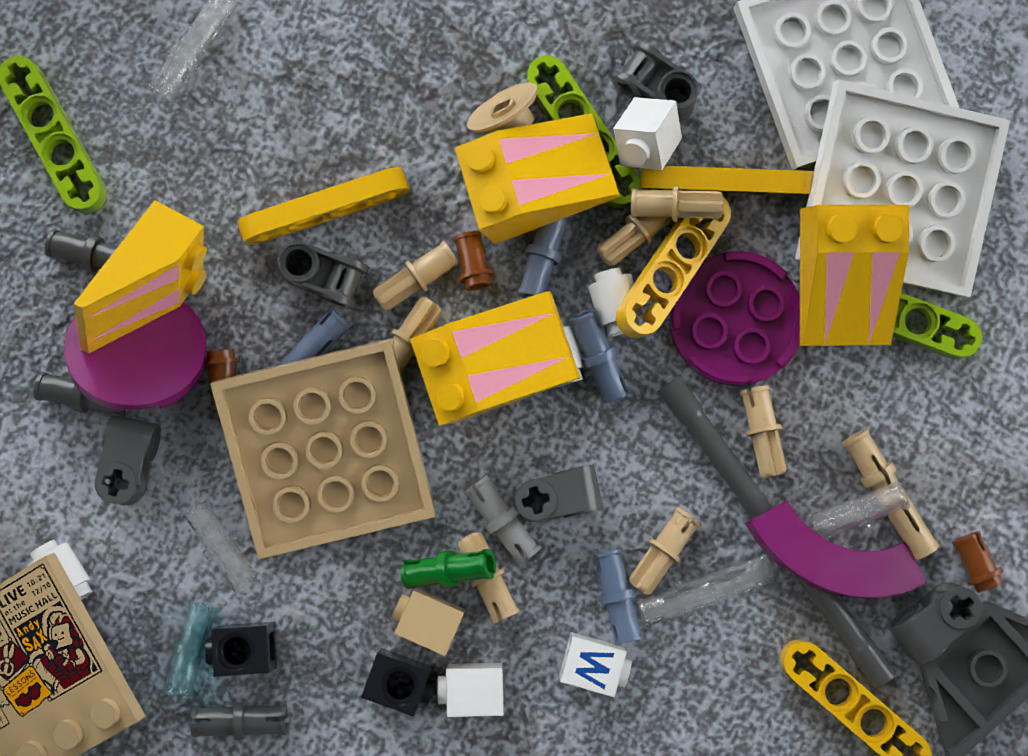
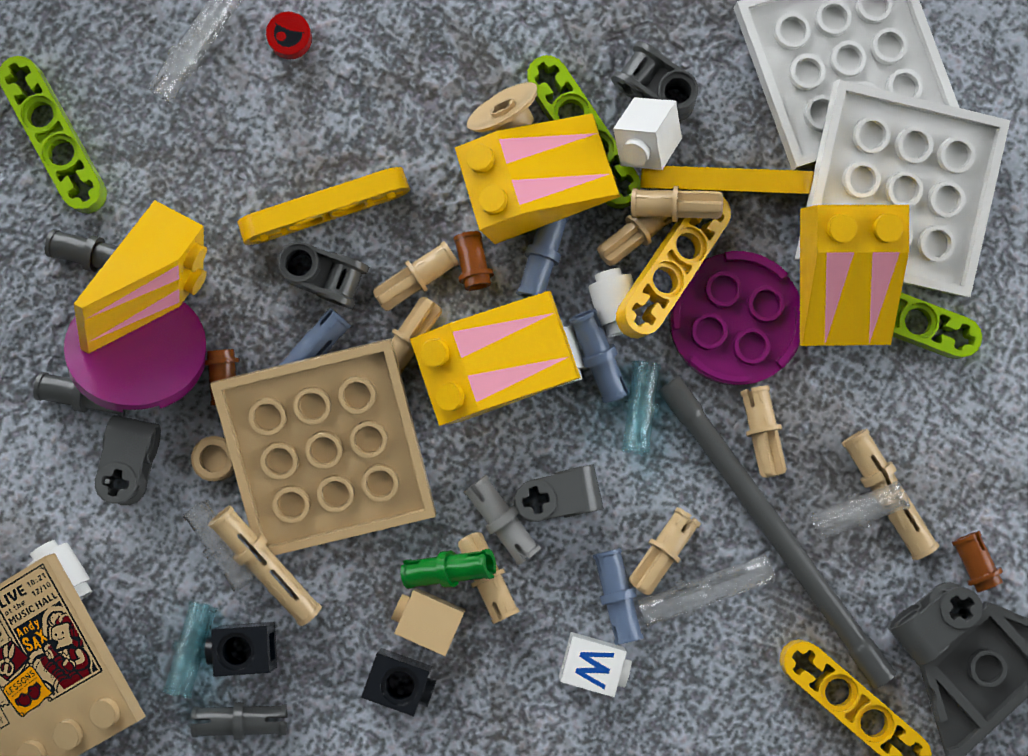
white brick [438,662,504,717] -> none
magenta tile [745,501,927,599] -> none
none -> tan tile [191,436,234,481]
none -> tan pin [208,505,322,626]
none -> red tile [266,11,312,59]
none -> clear light blue pin [621,361,661,455]

